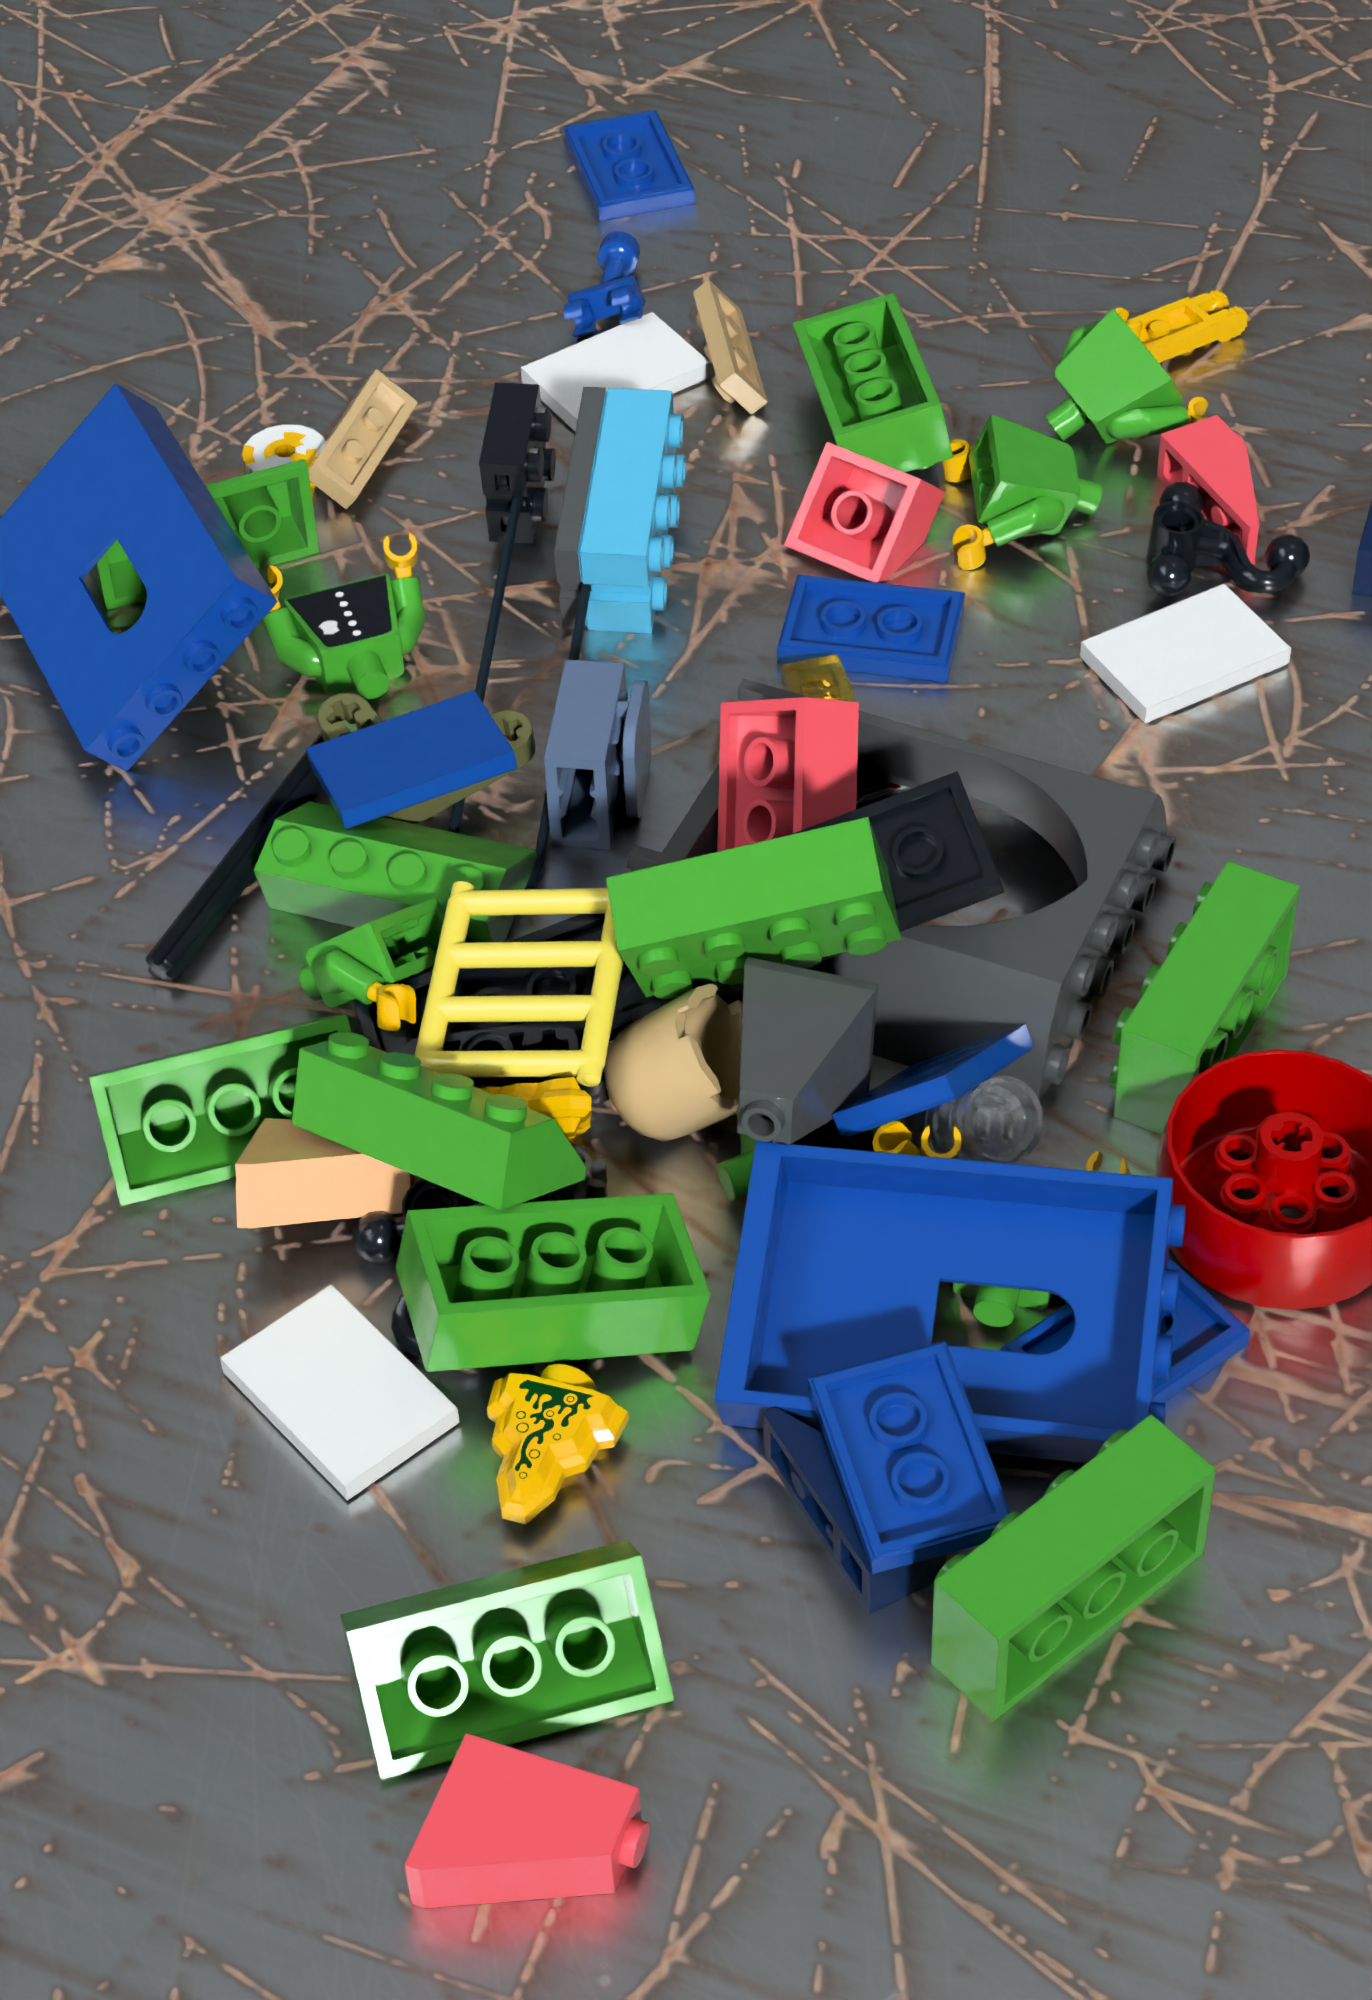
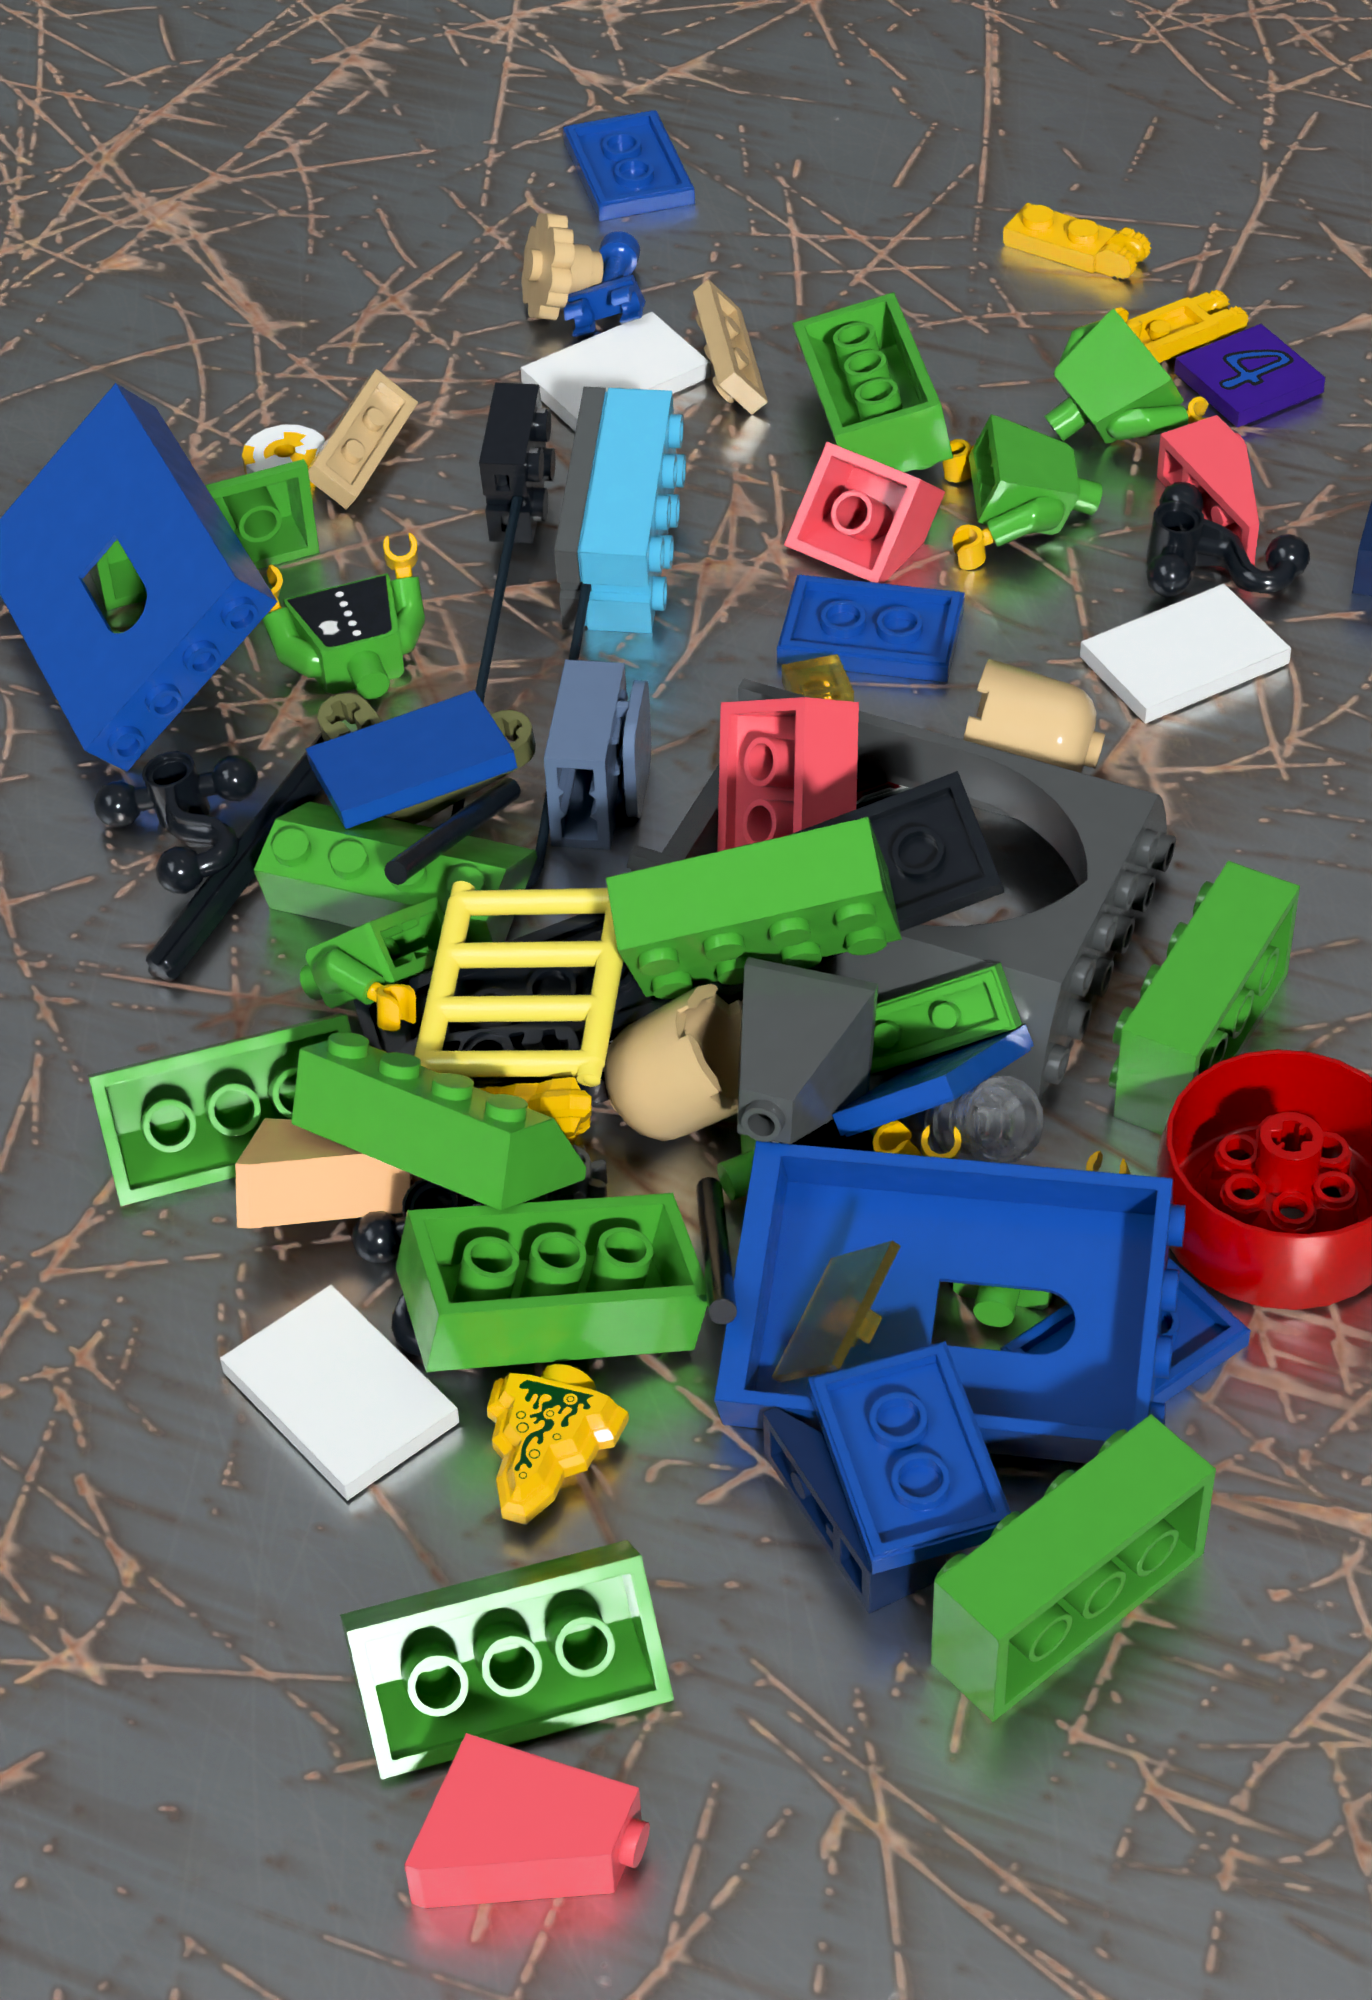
none -> black piece [94,751,258,894]
none -> black bar [384,778,521,885]
none -> tan plant [521,213,603,321]
none -> black bar [696,1177,737,1324]
none -> piece [772,1240,901,1383]
none -> bright green tile [871,963,1022,1074]
none -> tan cylinder [963,659,1106,773]
none -> yellow hinge [1003,203,1152,280]
none -> dark purple tile [1174,324,1326,428]

